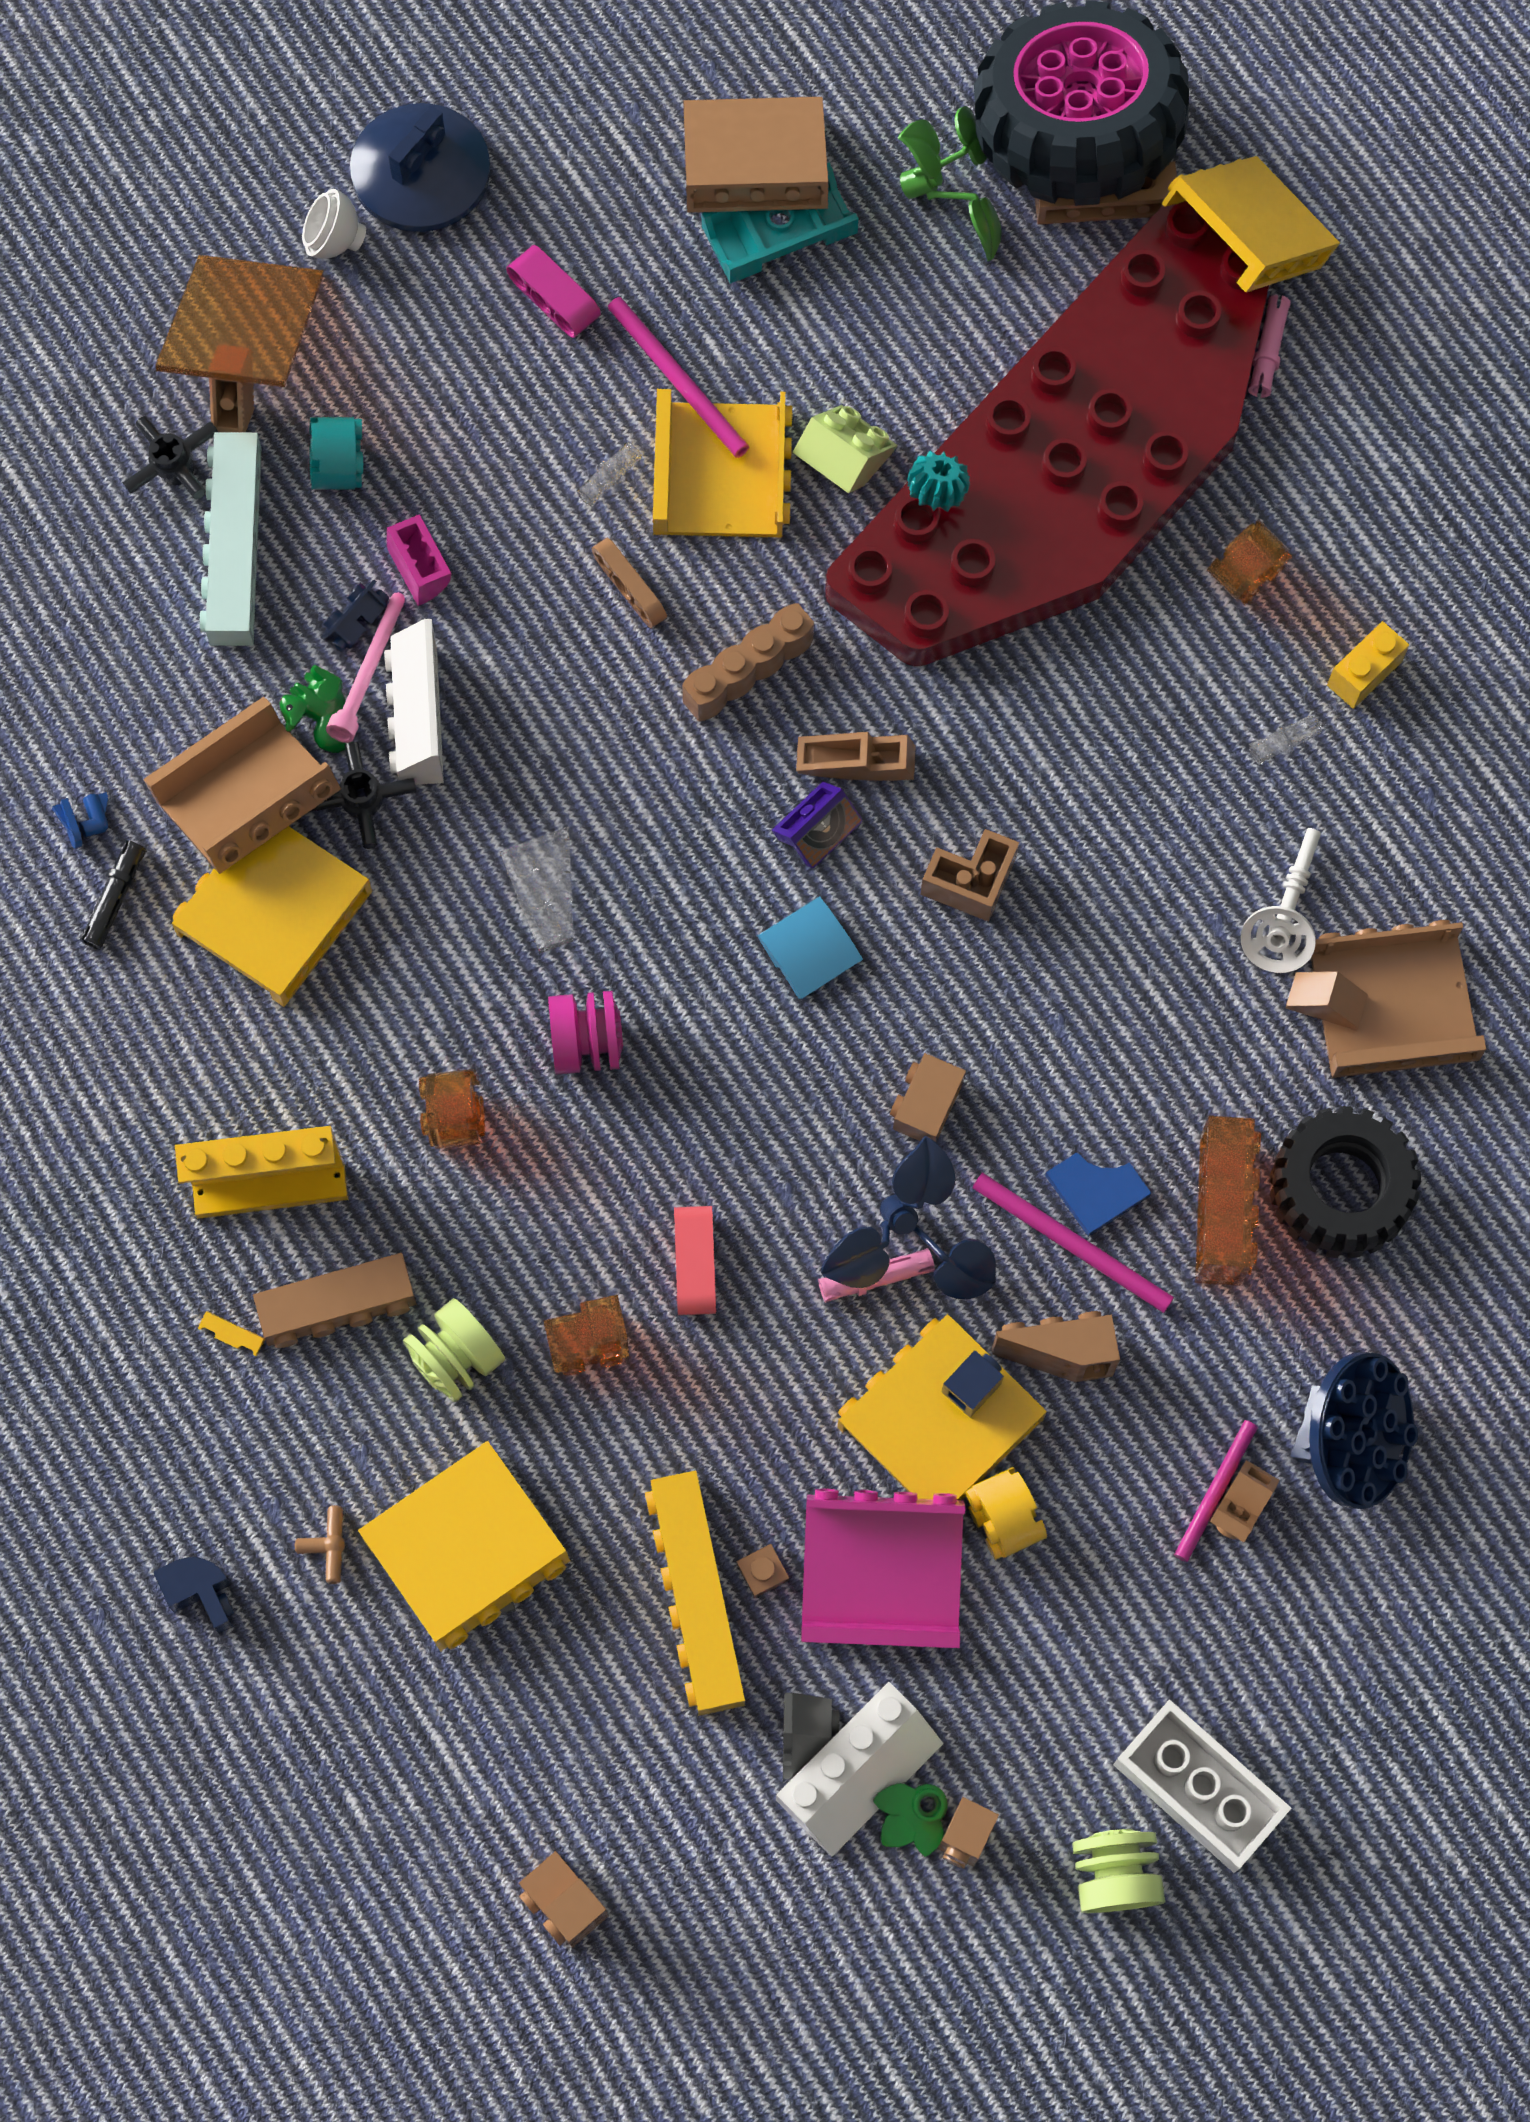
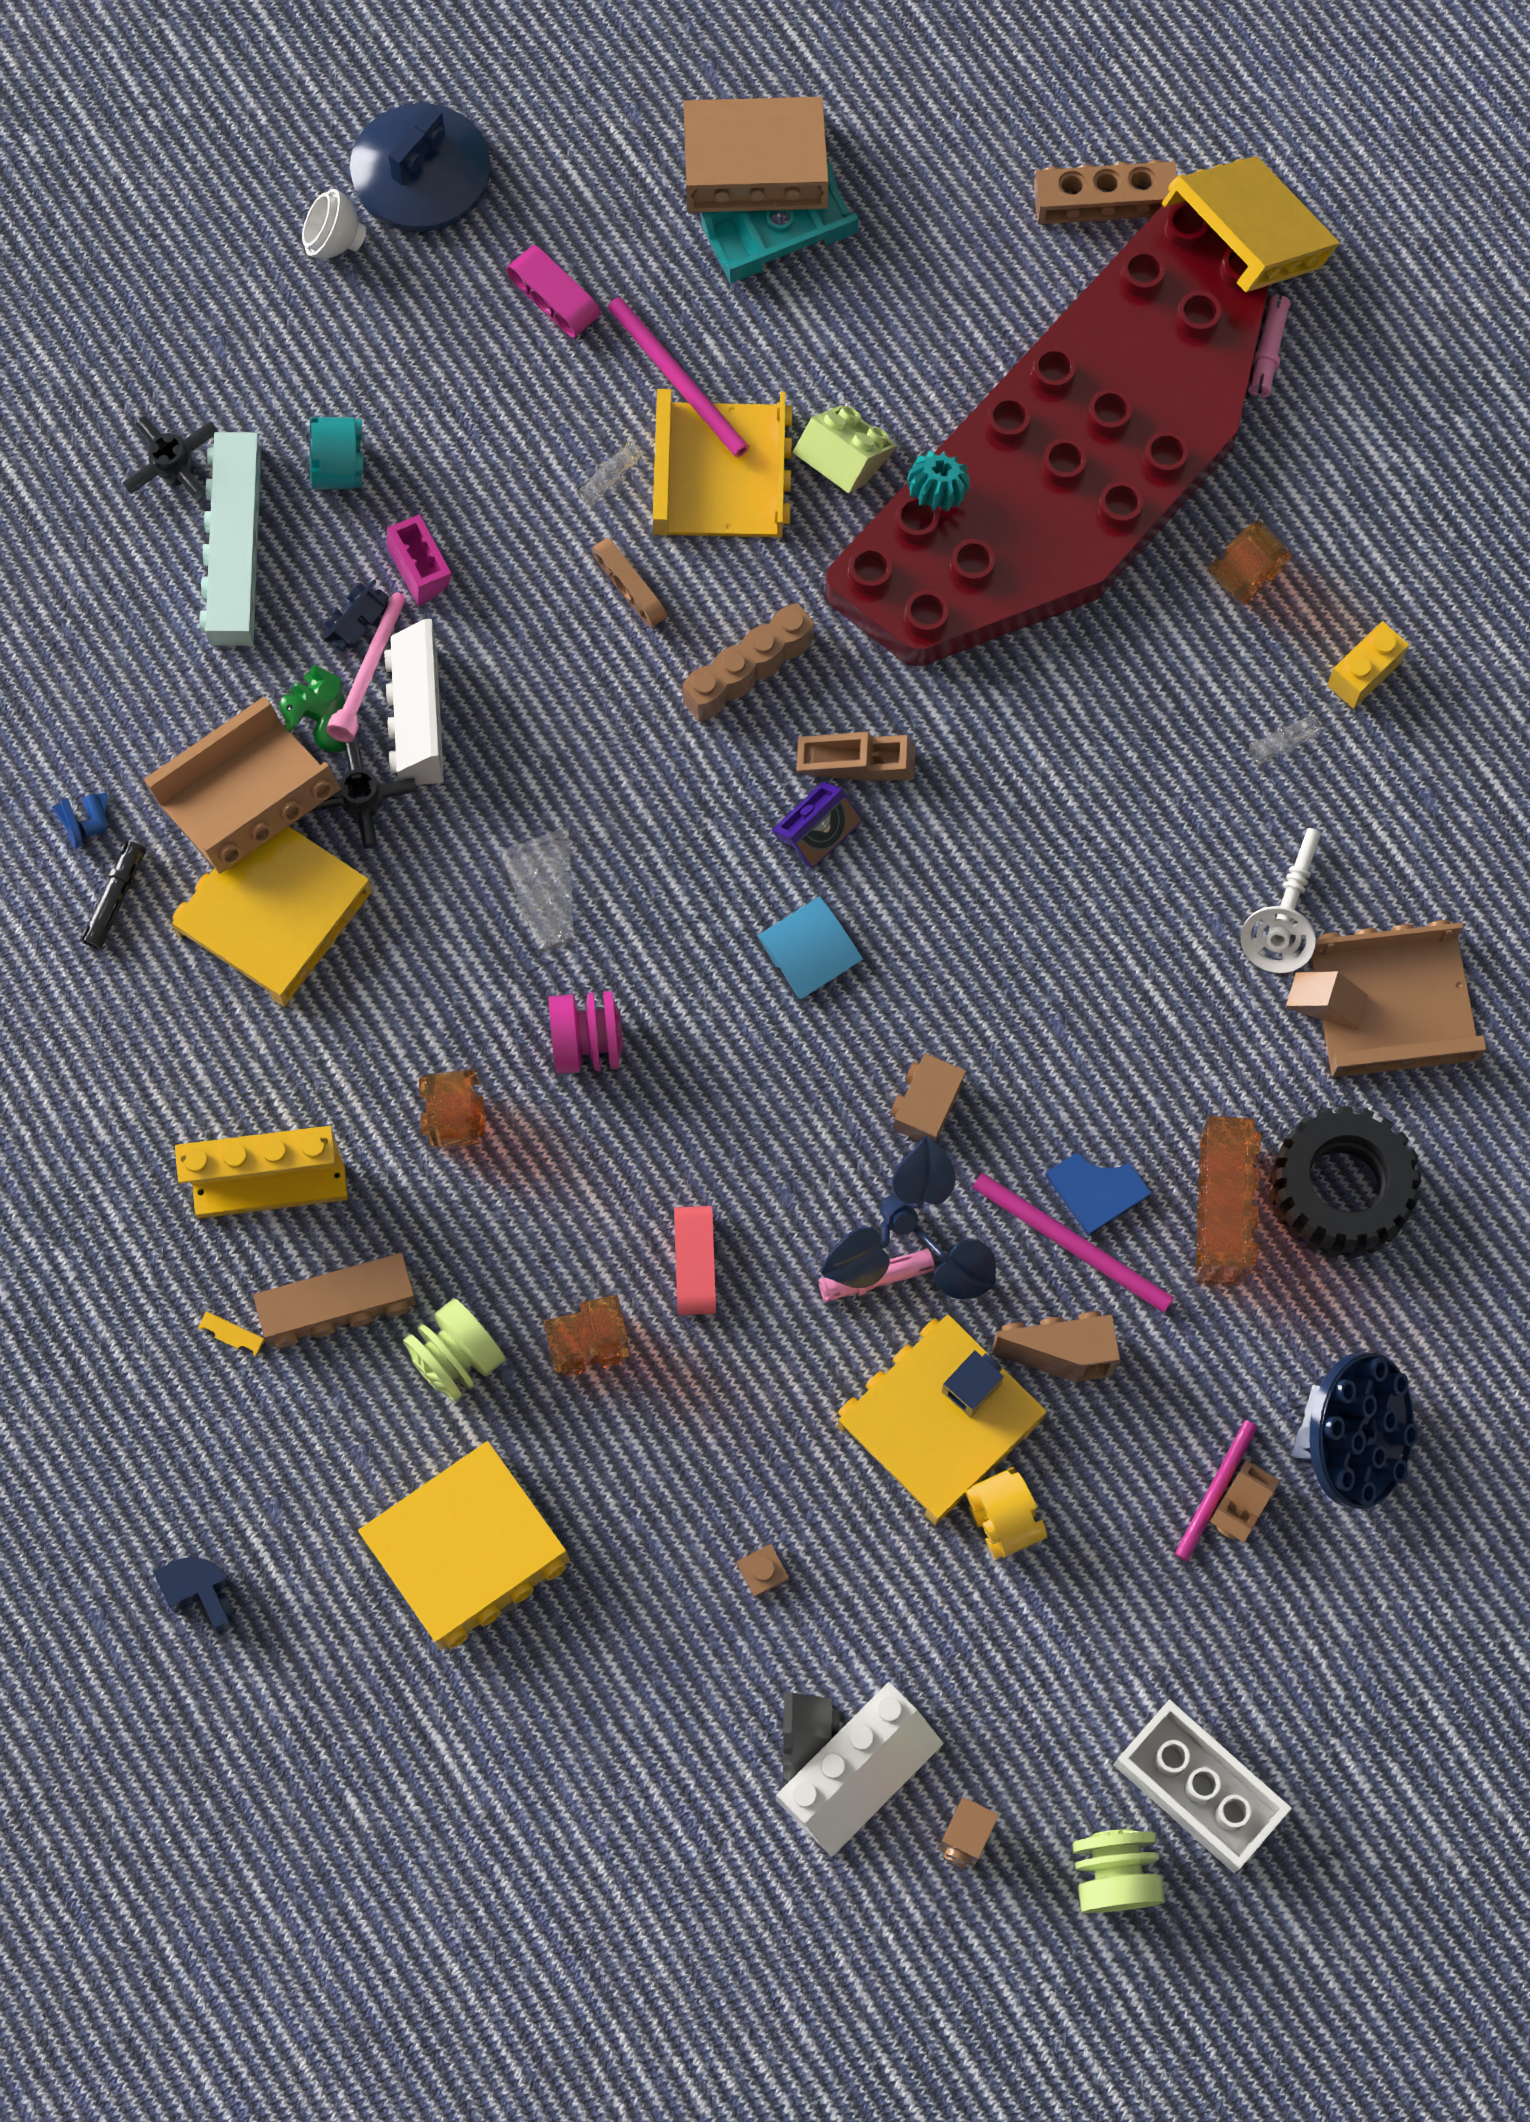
clear orange piece [156,255,323,387] -> none
medium nougat brick [209,348,255,432] -> none
medium nougat piece [295,1505,345,1584] -> none
medium nougat brick [519,1851,609,1948] -> none
yellow brick [645,1470,745,1716] -> none
dark pink panel [801,1489,965,1648] -> none
green plate [873,1783,948,1857] -> none
bright green plant [898,106,1001,262] -> none
medium nougat brick [920,829,1020,922] -> none
black wheel [974,0,1189,206] -> none

